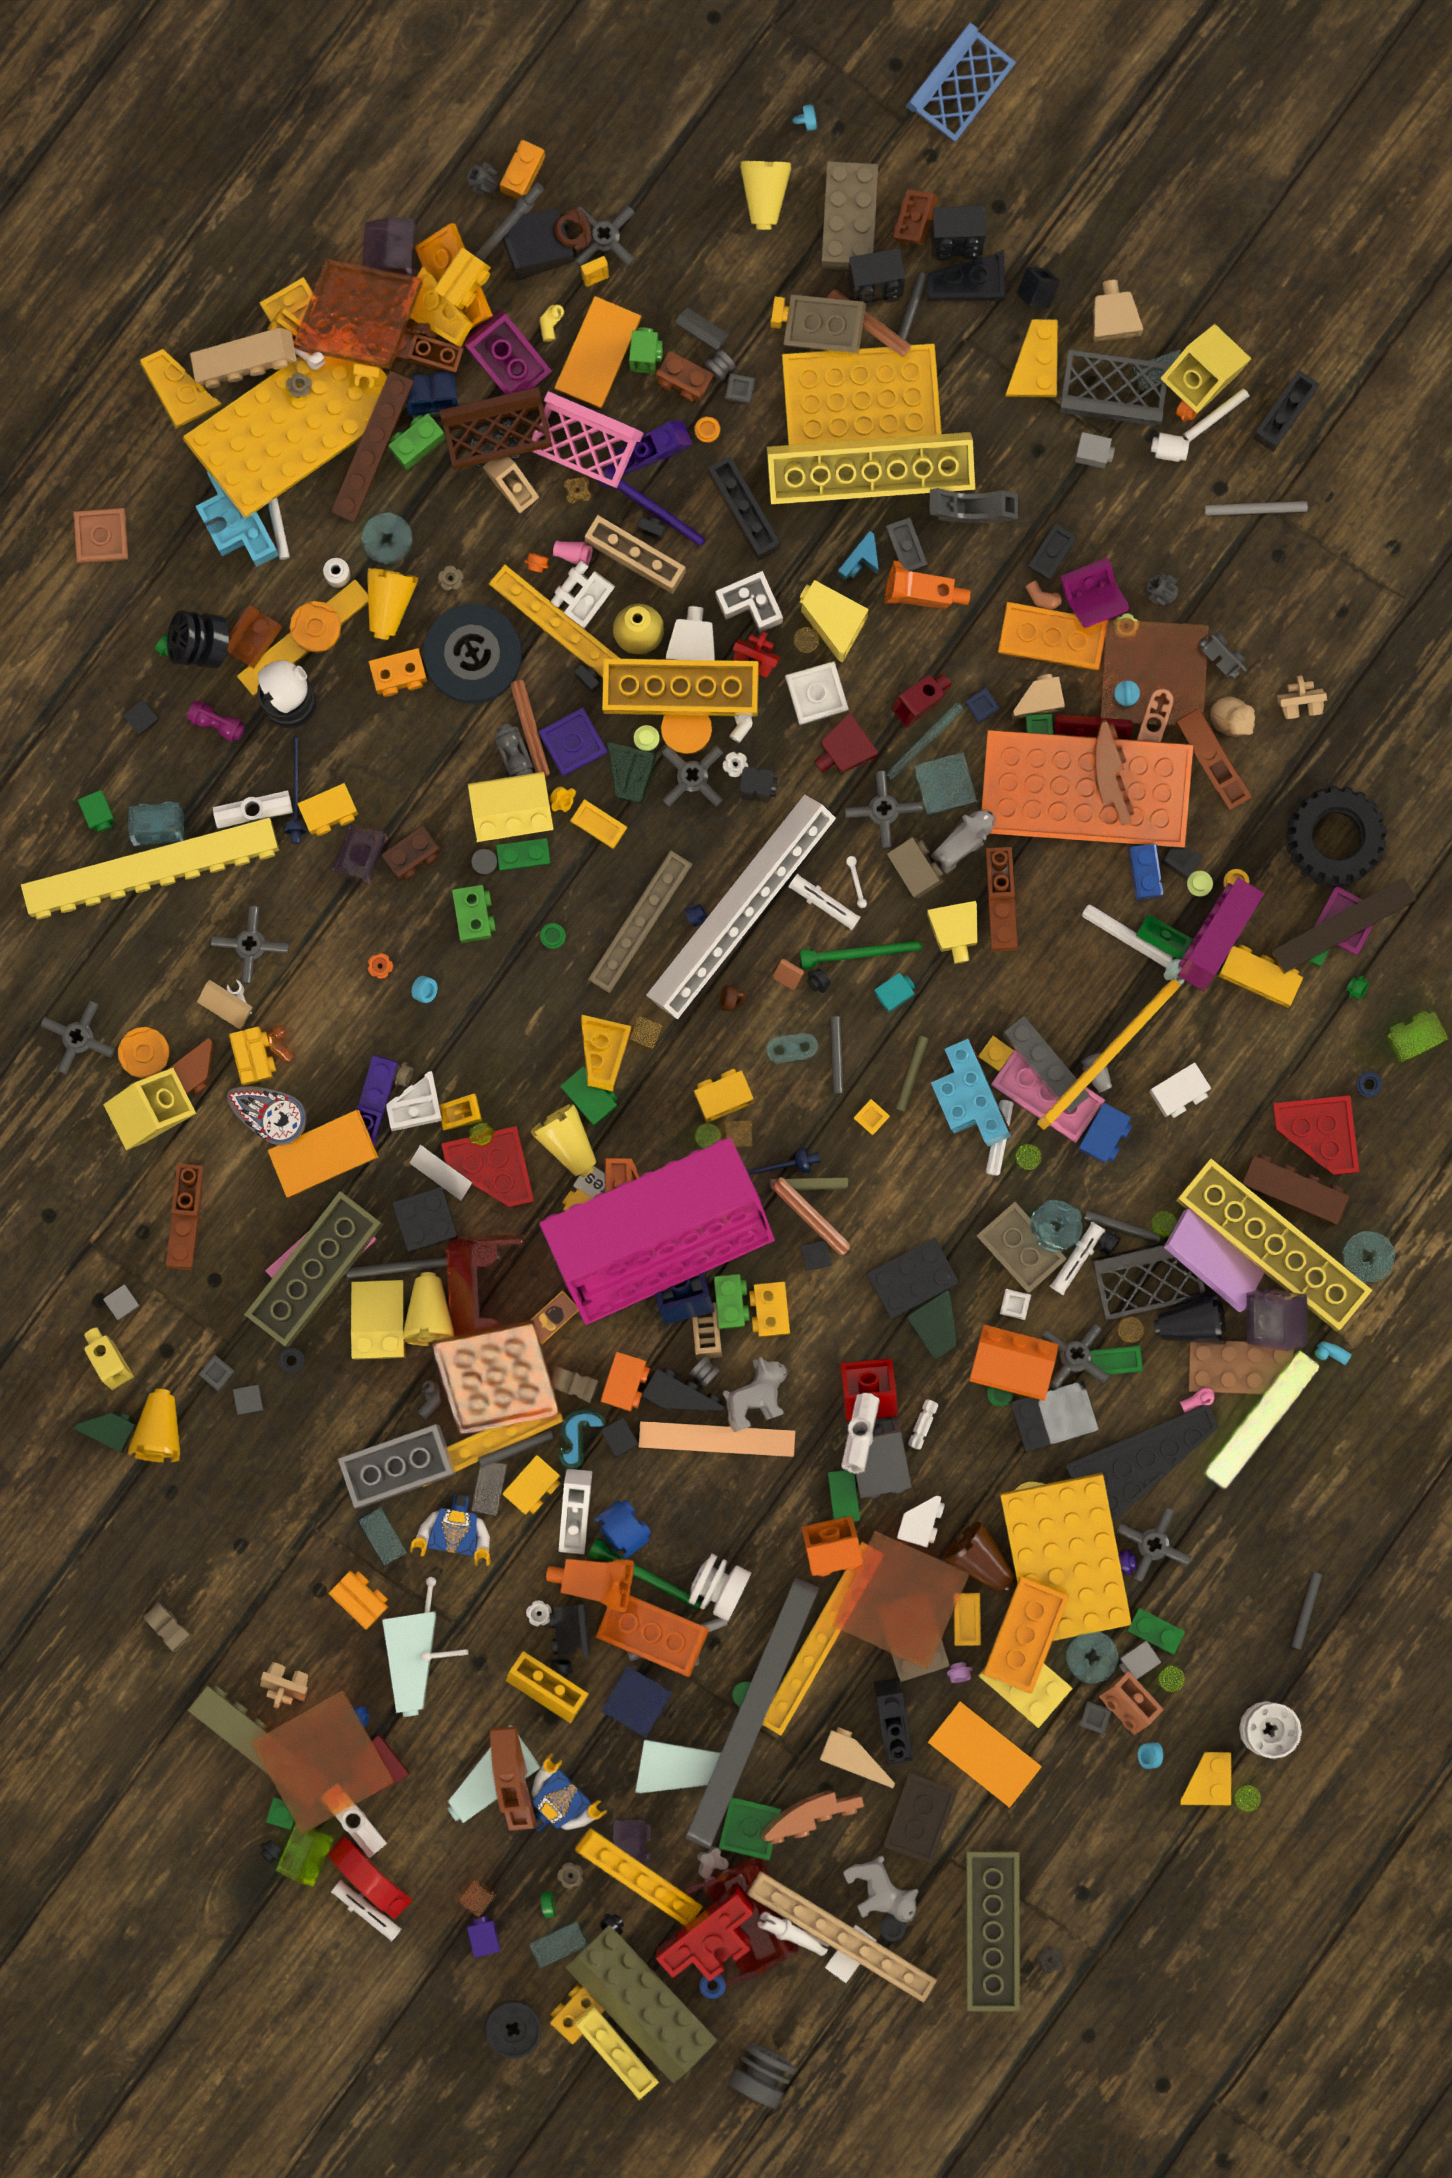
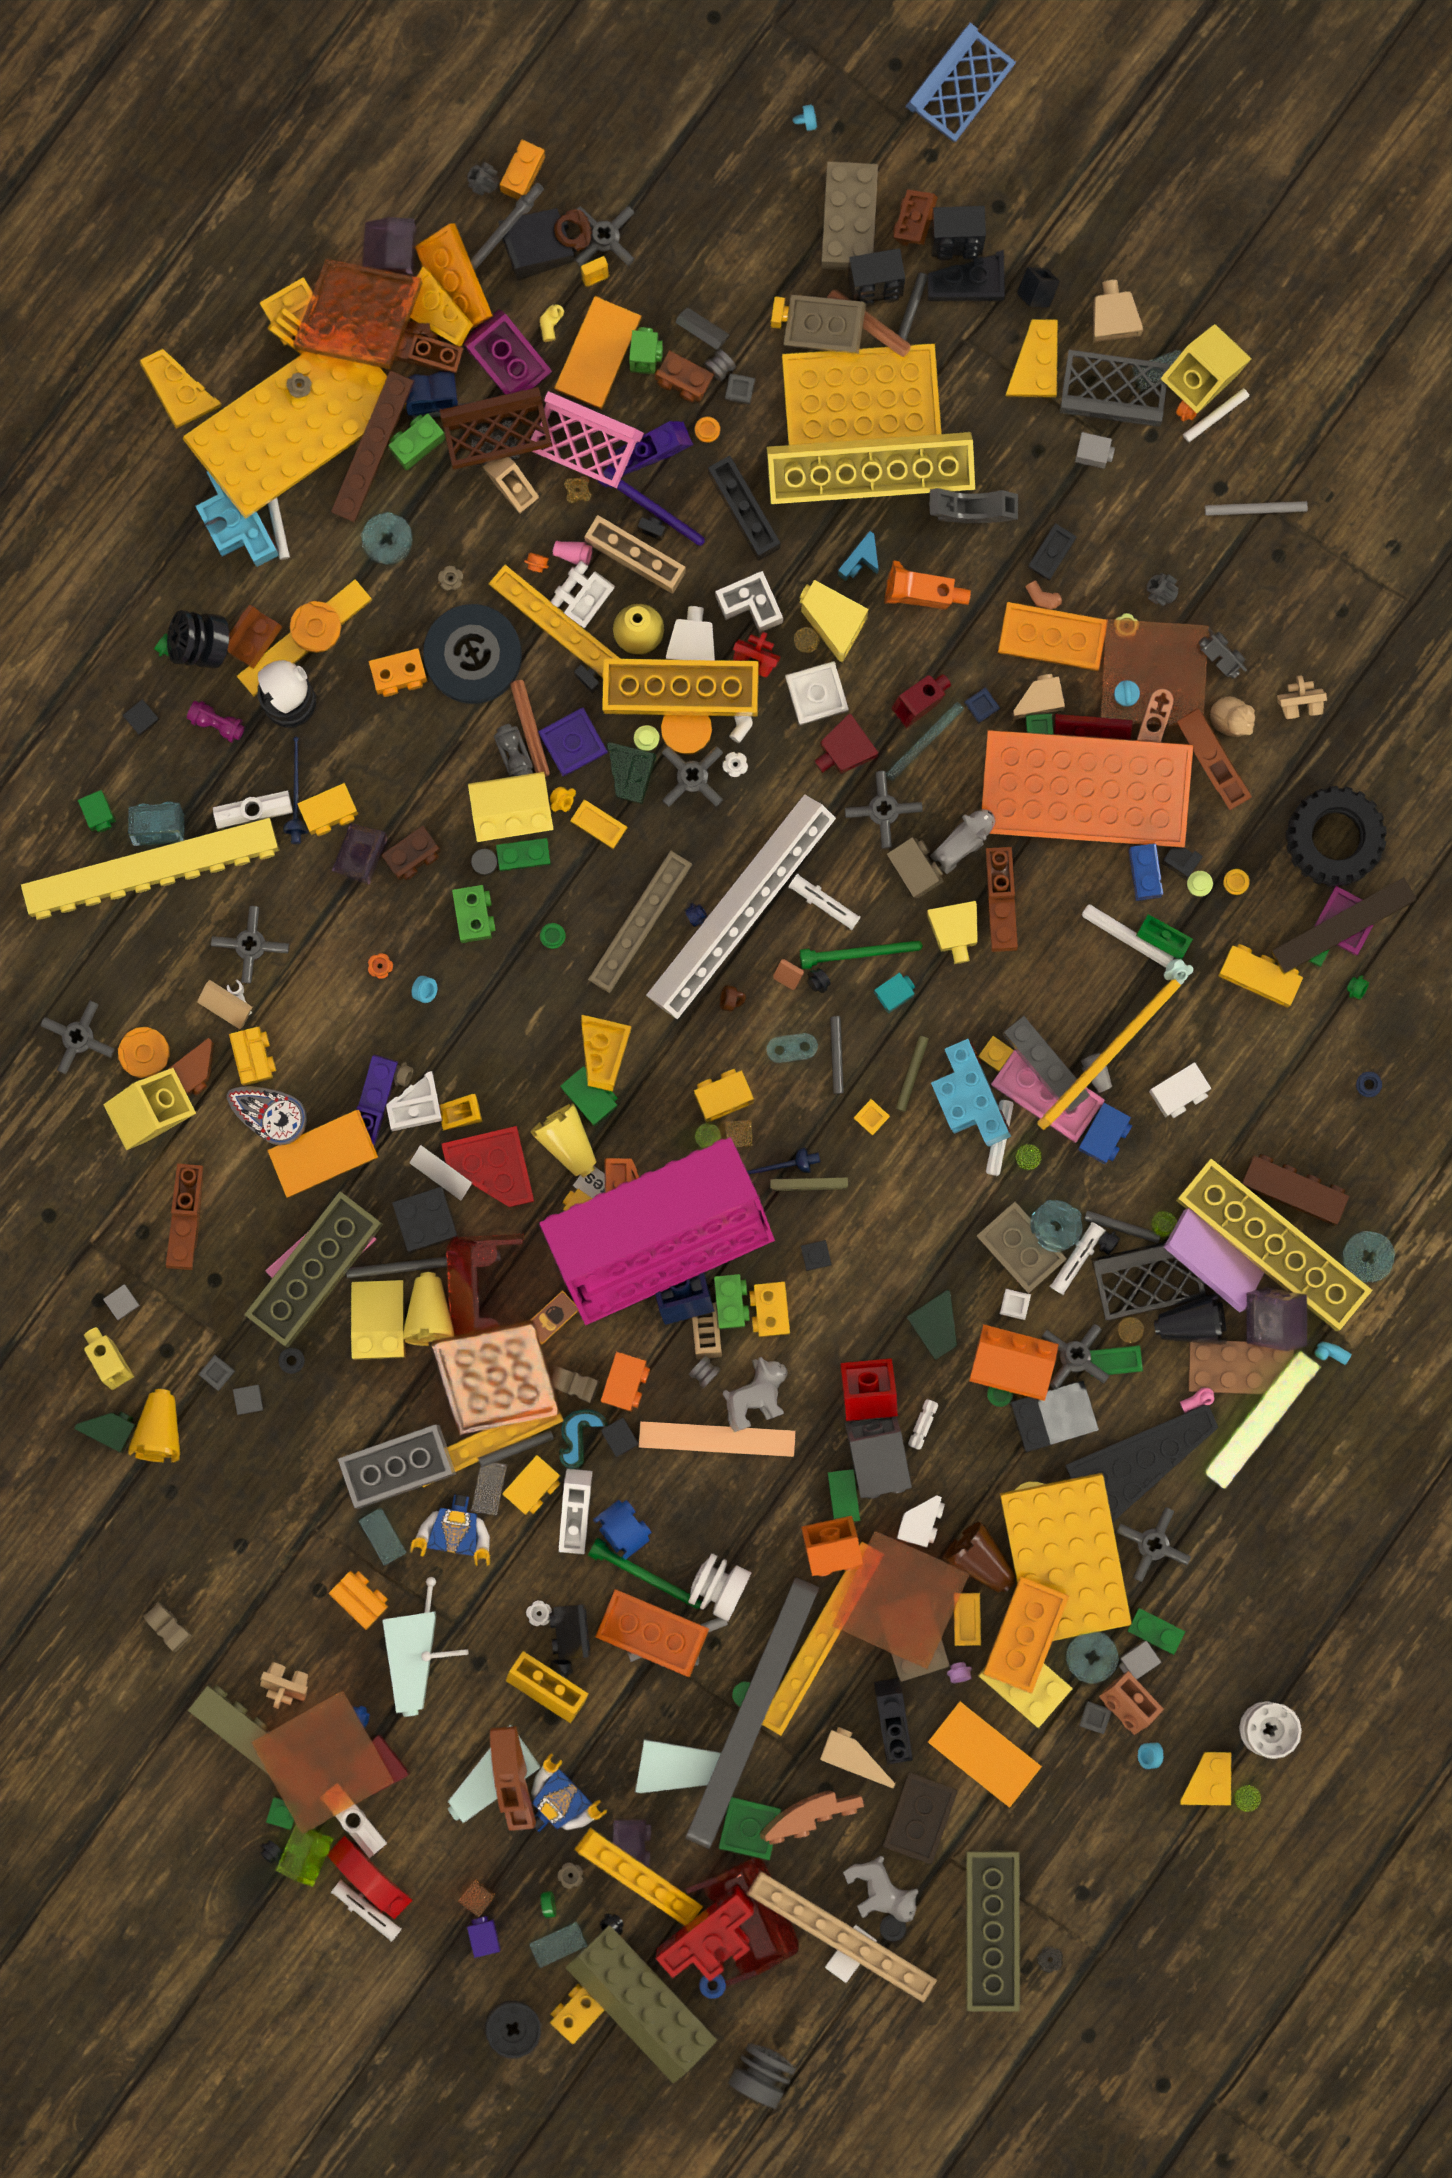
nougat tile [74,508,129,564] -> none
tan brick [190,328,297,389] -> none
clear orange arm [268,1025,295,1064] -> none
white hand [294,346,325,370] -> none
white brick [323,558,351,588] -> none
yellow tile [353,359,380,388] -> none
yellow cone [367,568,418,640] -> none
dark grey arm [417,1380,442,1420] -> none
yellow brick [433,247,491,309] -> none
clear neon green plate [469,1123,494,1145] -> none
orange piece [546,1559,634,1613] -> none
light yellow tile [573,2005,659,2100] -> none
clear blue brick [601,1665,673,1738] -> none
clear yellow tile [629,1016,663,1050] -> none
black slope [642,1367,725,1411] -> none
light grey piece [697,1846,729,1878] -> none
black brick [740,767,778,803] -> none
light yellow cone [741,161,791,230] -> none
white pin [758,1912,829,1956] -> none
nougat axle [772,1177,850,1255] -> none
white piece [842,1393,879,1474] -> none
white hinge [846,856,867,908] -> none
black plate [867,1238,959,1319] -> none
dark grey plate [886,517,928,572] -> none
clear light blue plate [914,752,977,816] -> none
magenta bracket [1060,558,1129,628] -> none
slope [1095,719,1134,825] -> none
dark purple plate [1118,1549,1137,1575] -> none
white brick [1151,433,1189,462] -> none
clear neon green plate [1158,1666,1185,1692] -> none
magenta brick [1177,878,1265,992] -> none
black brick [1253,370,1320,453] -> none
red plate [1273,1095,1359,1175] -> none
dark grey bar [1291,1572,1322,1649] -> none
clear neon green brick [1386,1010,1449,1064] -> none

